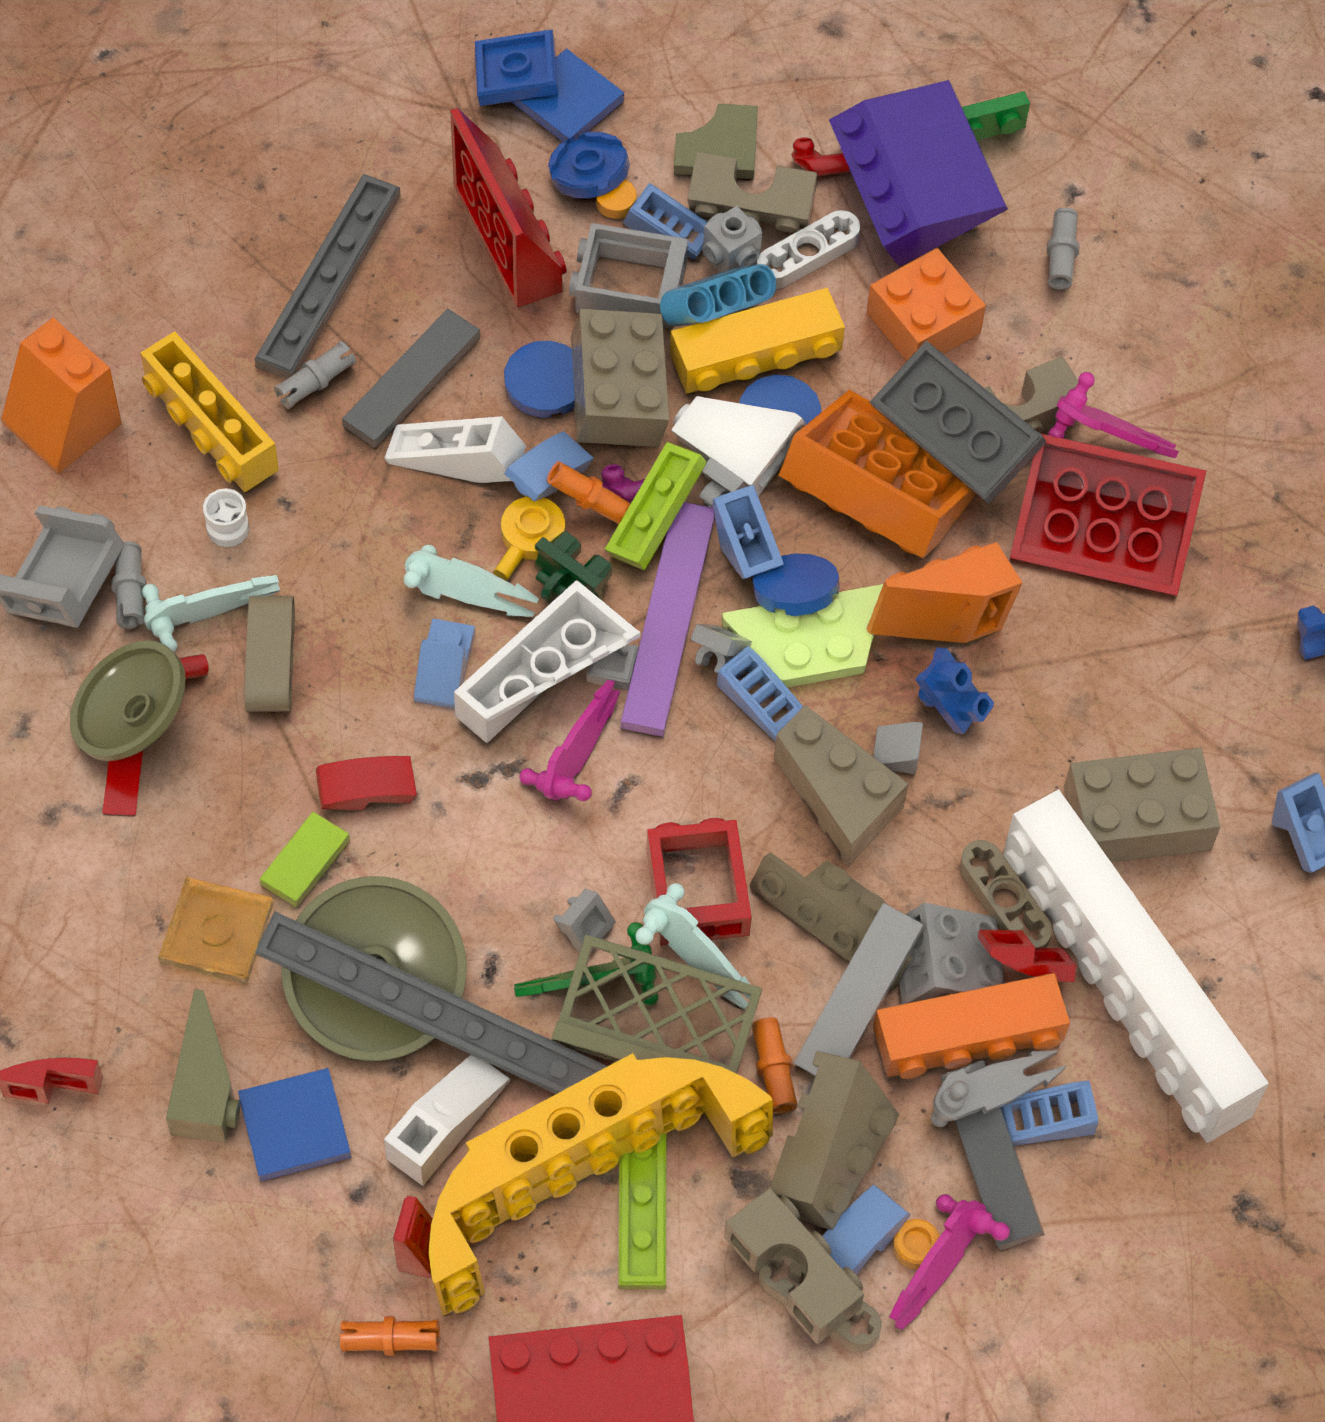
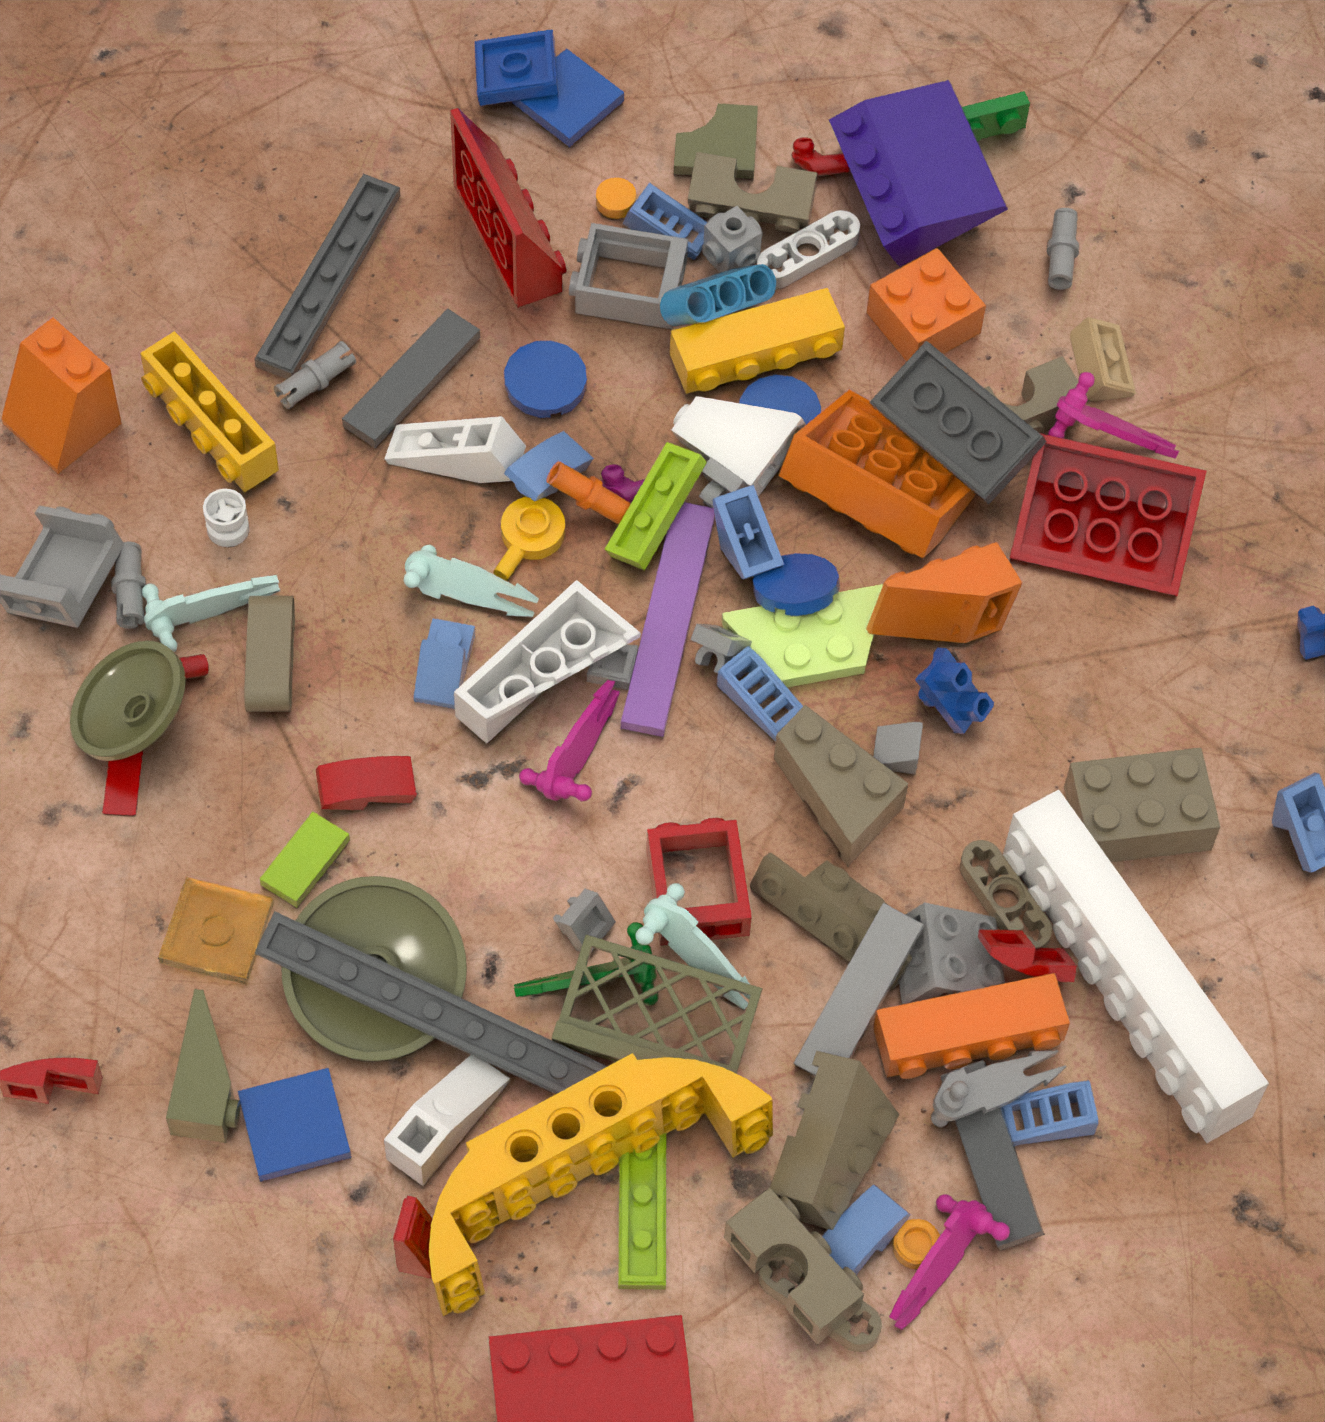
orange pin [340,1316,440,1356] -> none
dark green hips [535,531,612,604] -> none
blue tile [548,132,630,198] -> none
dark tan brick [571,309,669,447] -> none
orange pin [752,1017,798,1114] -> none
none -> tan slope [1070,317,1136,401]

